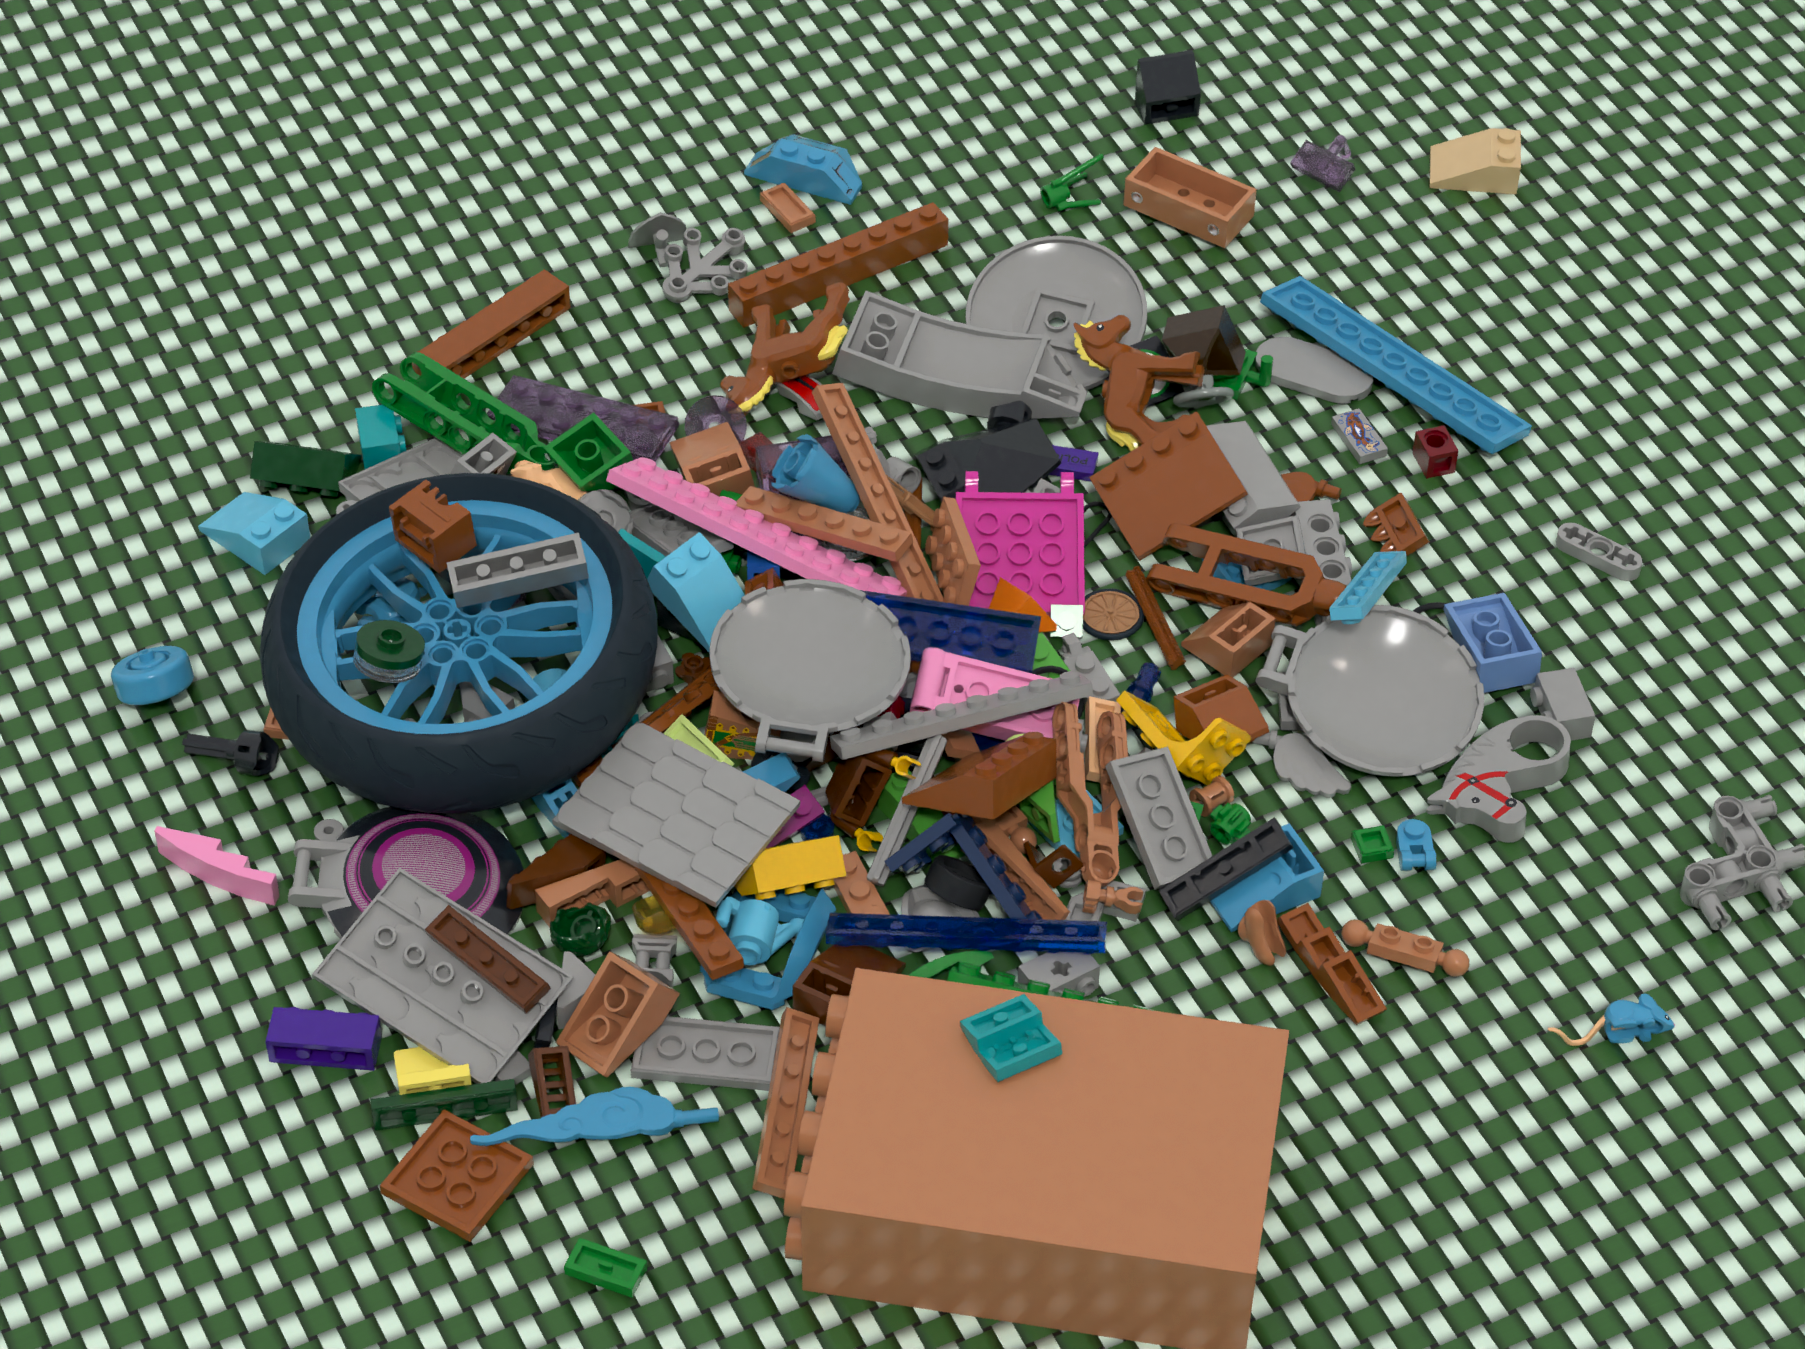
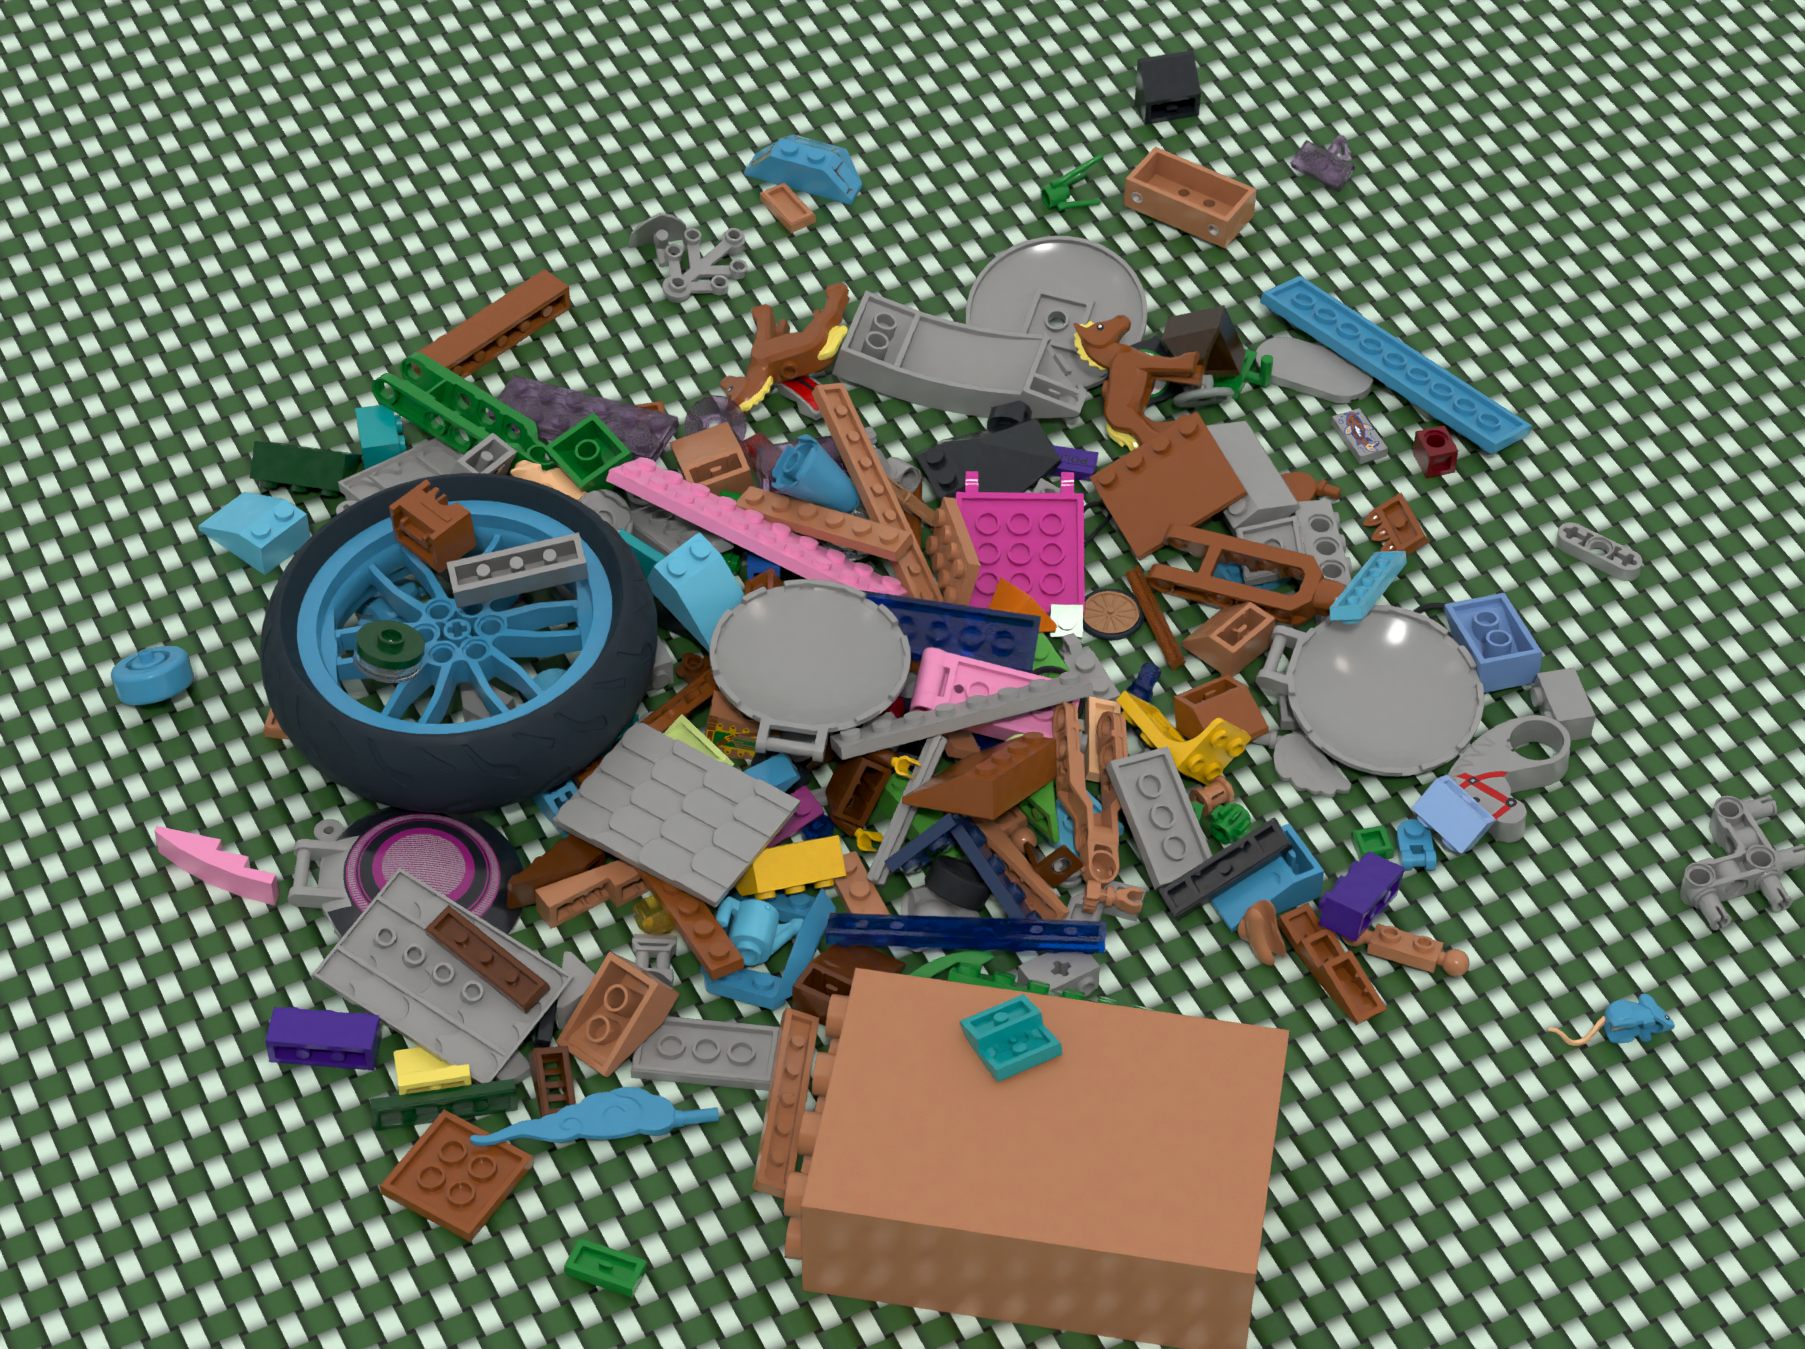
black piece [182,730,279,776] -> none
dark green hair [550,903,611,957] -> none
dark orange brick [728,202,949,328] -> none
tan slope [1429,128,1521,195] -> none
none -> dark purple brick [1318,851,1405,942]
none -> light blue brick [1411,775,1496,854]

